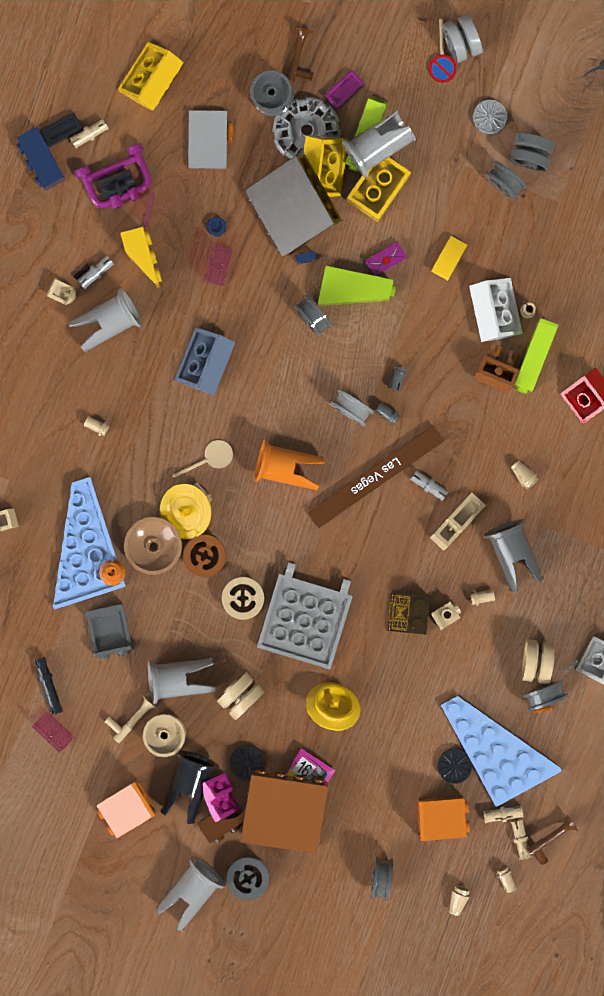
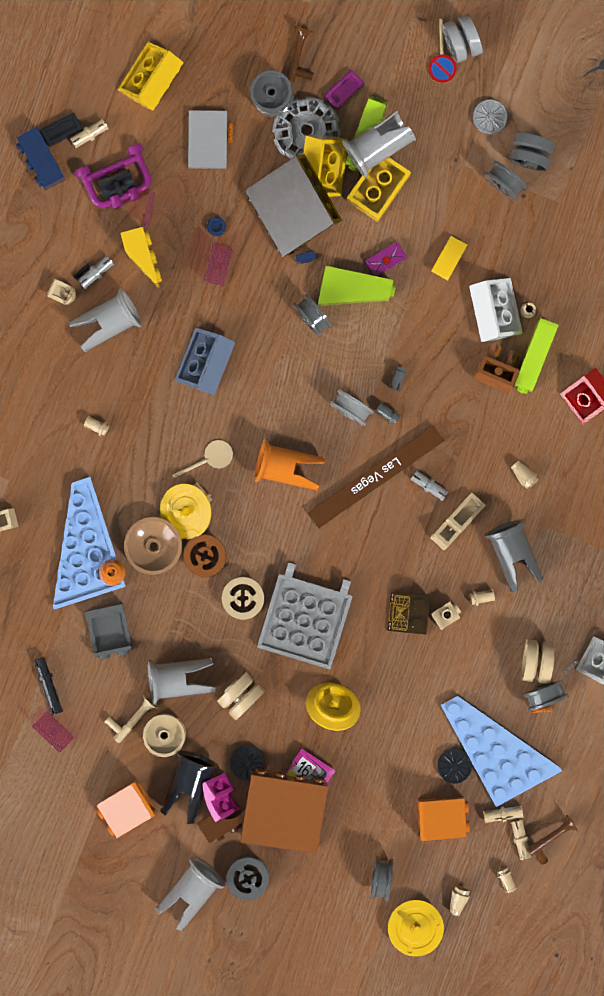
none -> yellow piece [388,900,444,956]

